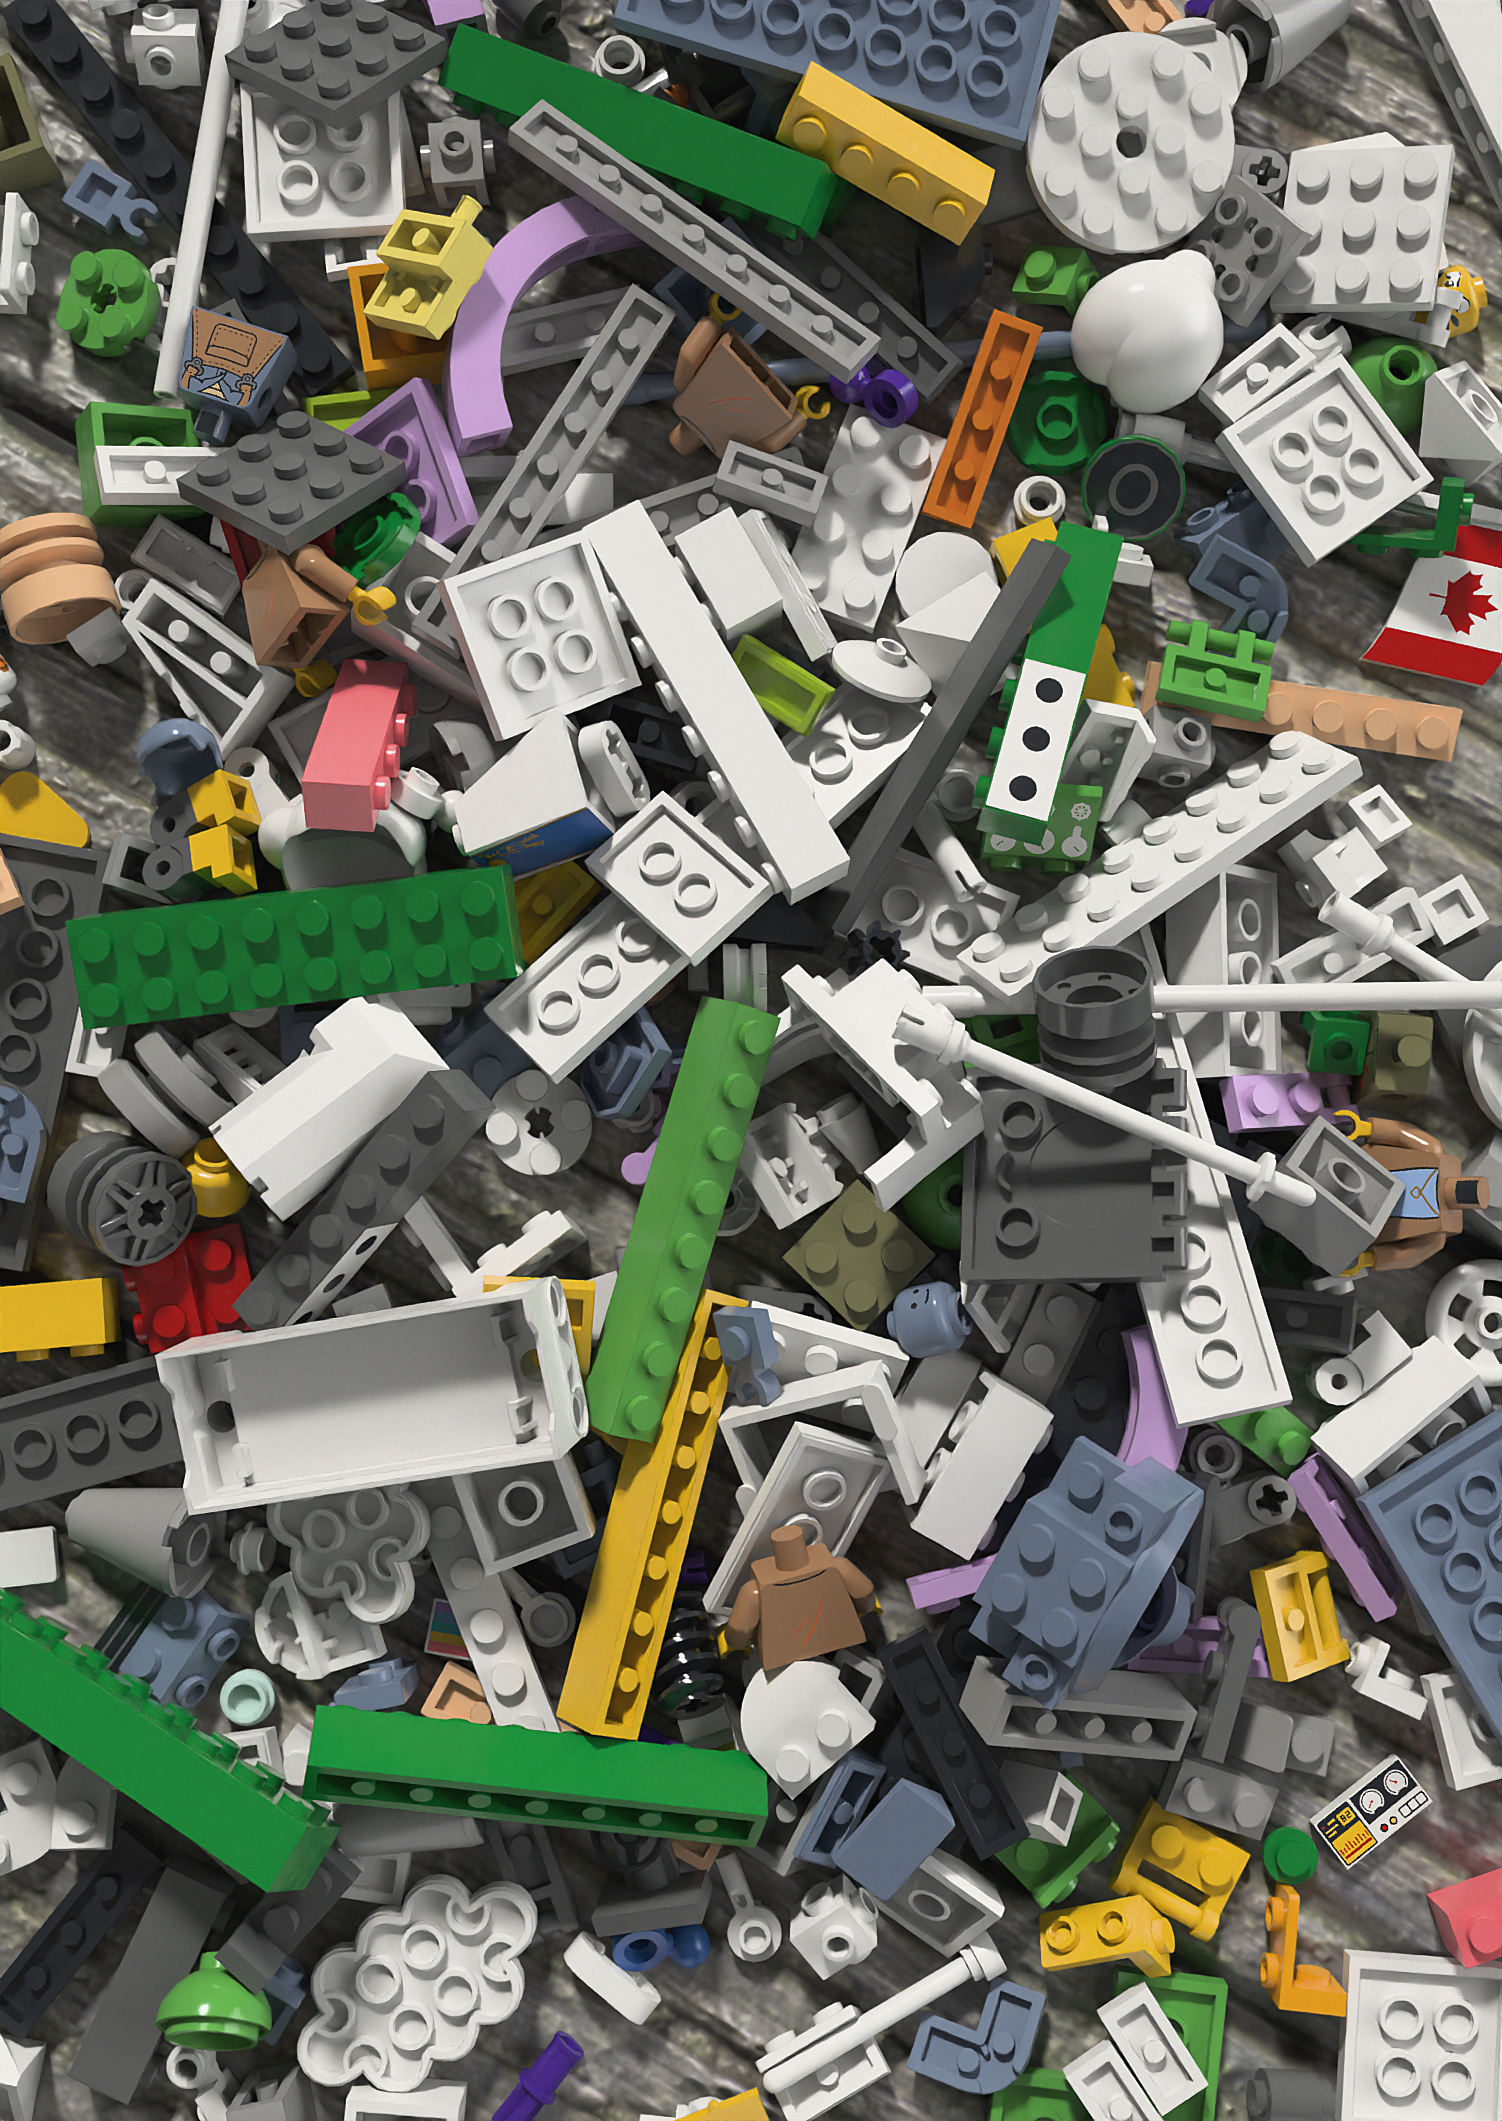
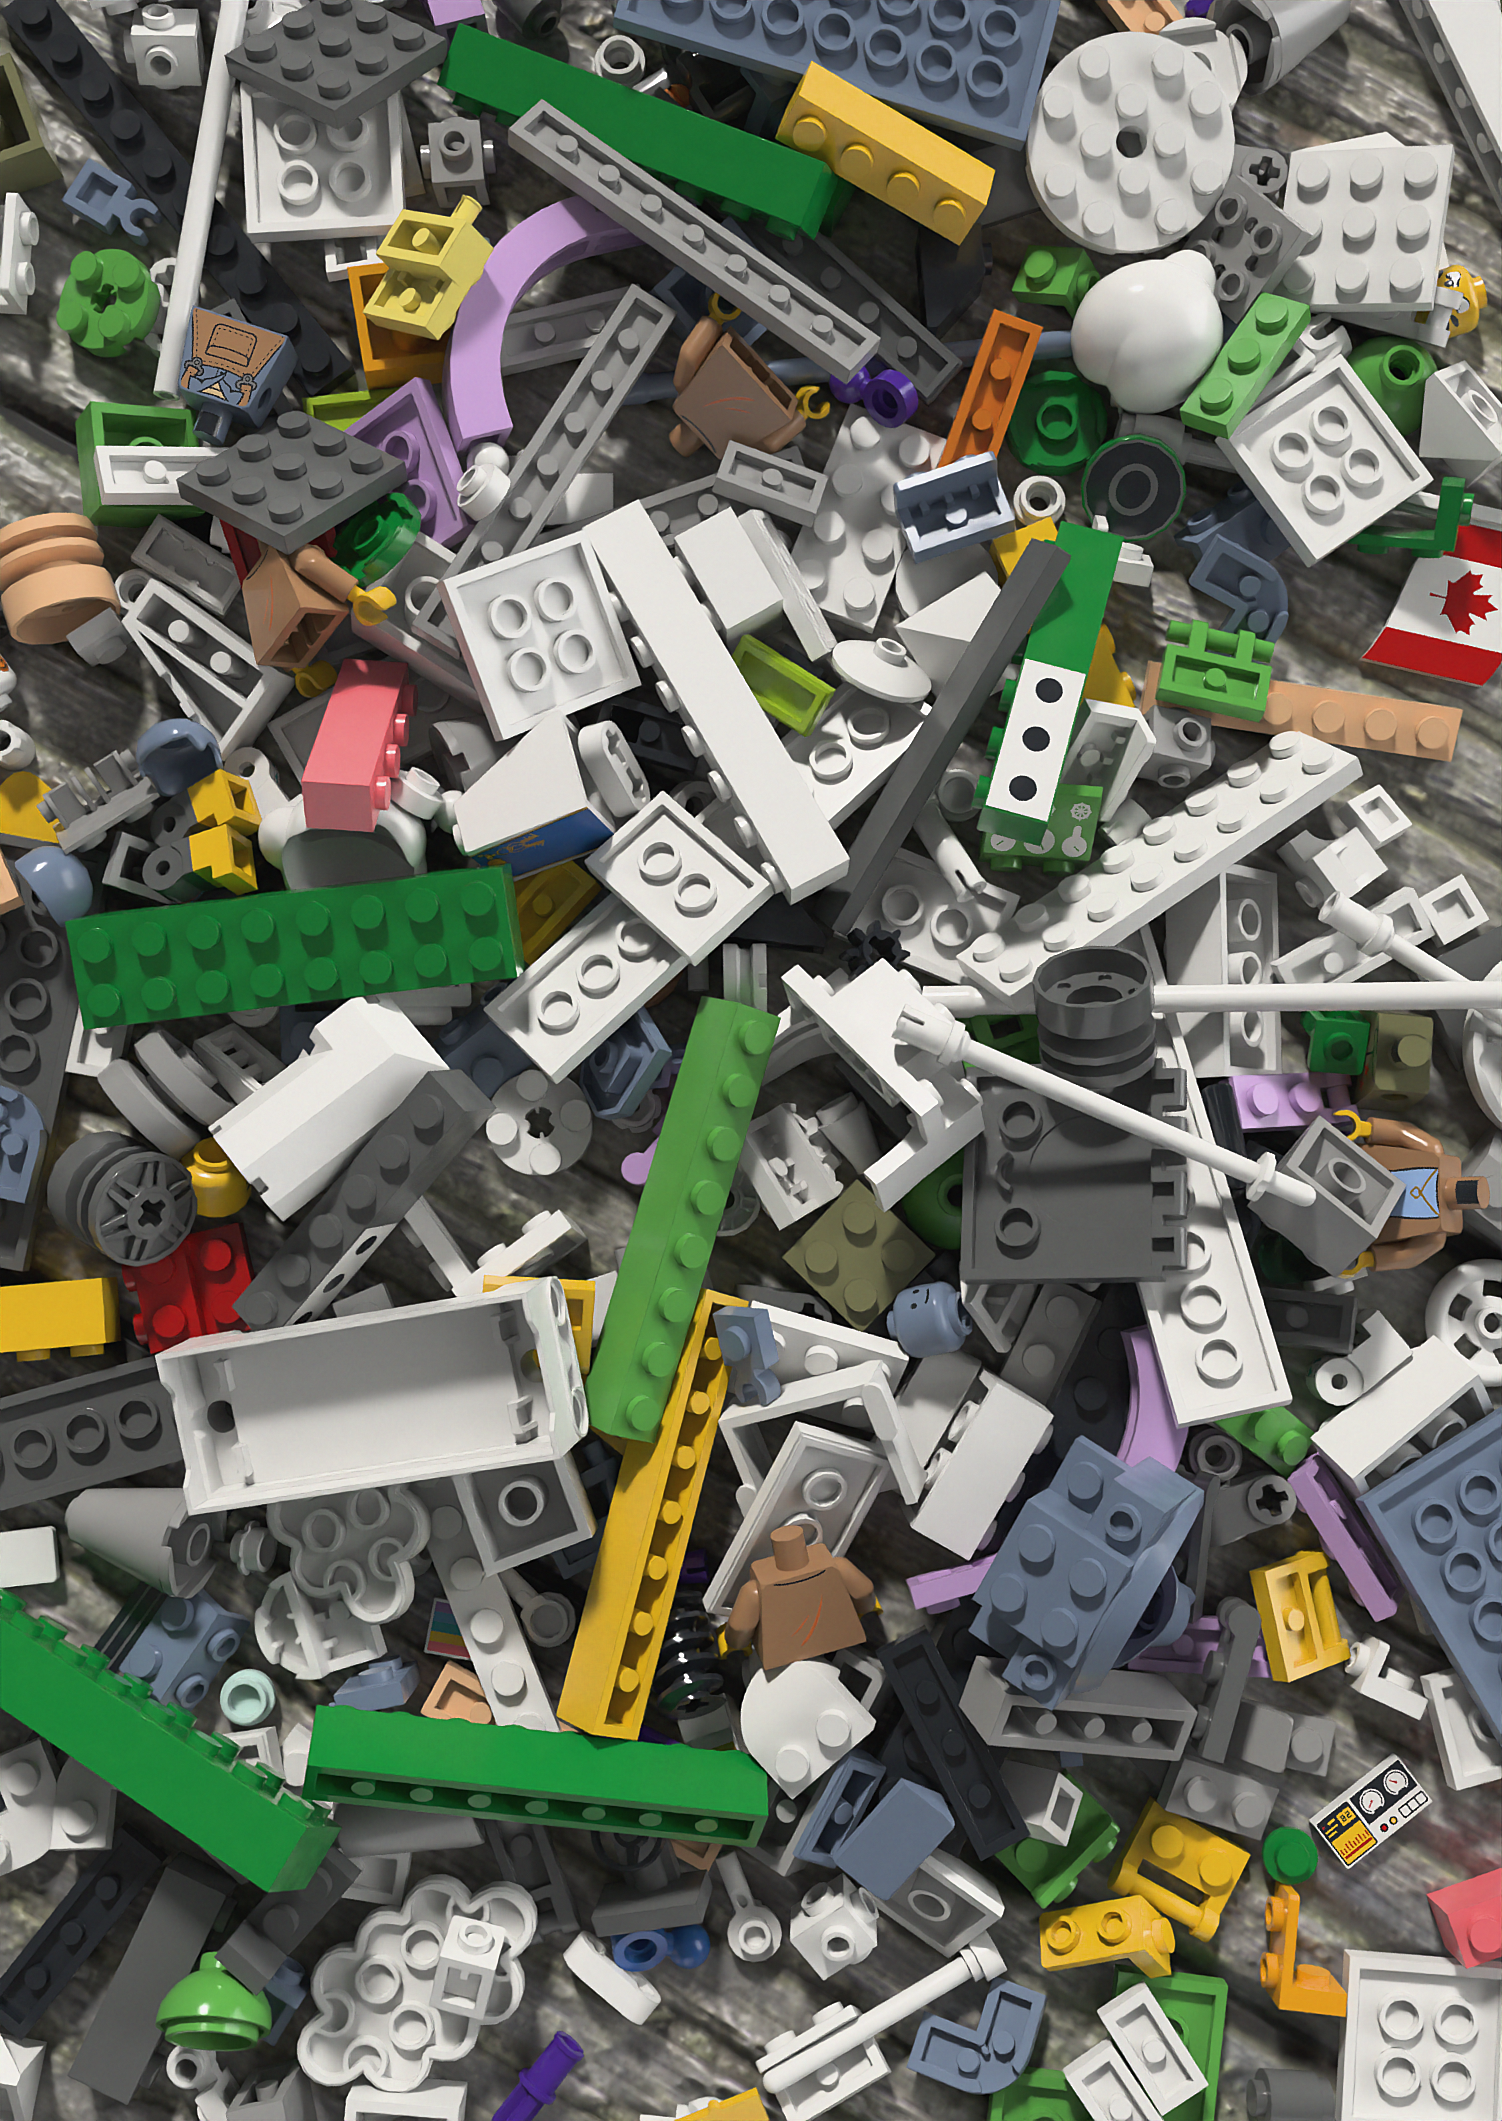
none -> sand blue hair [15,846,93,927]
none -> light grey hinge [36,749,160,855]
none -> white bracket [428,1915,506,2020]
none -> white plate [456,442,510,521]
none -> sand blue bracket [893,451,1015,564]
none -> bright green plate [1180,291,1311,440]
none -> black axle [1201,1083,1248,1191]

